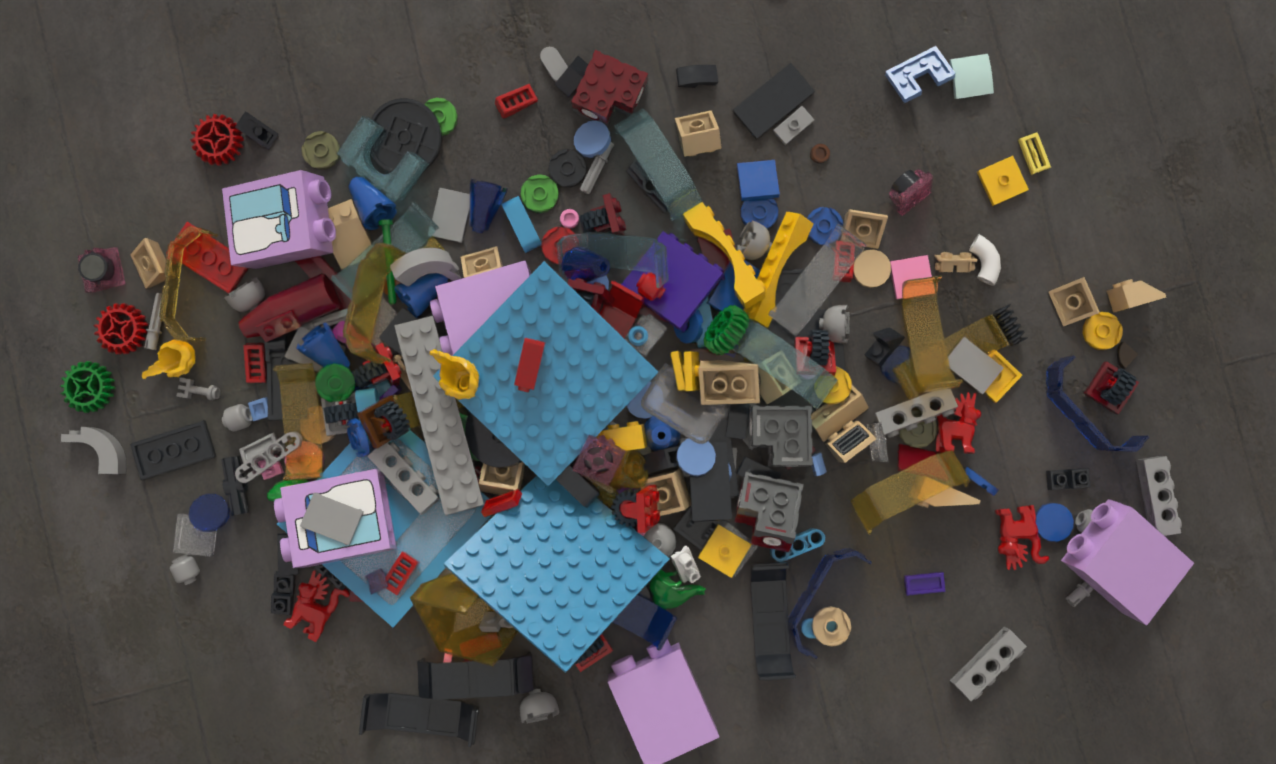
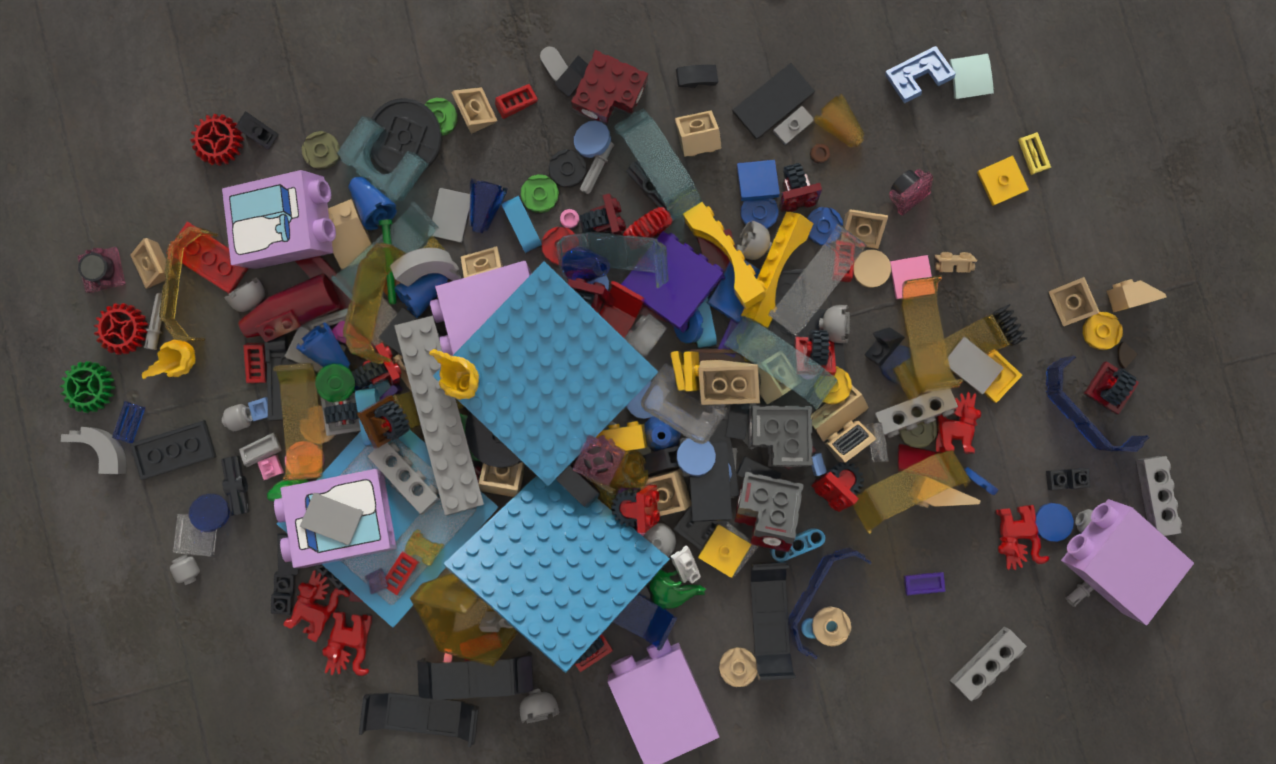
light grey hinge [176,378,221,401] -> none
light grey beam [235,431,303,483] -> none
blue tile [347,418,369,458] -> none
red tile [481,489,522,517] -> none
red slope [514,338,546,392] -> none
dark azure plate [628,326,648,346] -> none
red head [636,272,666,301] -> none
green gear [703,305,750,355] -> none
white cylinder [969,234,1001,286] -> none
none -> clear blue tile [112,401,145,444]
none -> red animal [322,611,373,676]
none -> clear yellow piece [405,529,444,565]
none -> tan slope [451,87,497,134]
none -> red gear [623,207,672,249]
none -> tan tile [719,647,757,687]
none -> dark red plate [779,163,822,212]
none -> red plate [811,461,864,512]
none -> clear yellow cone [813,94,864,147]

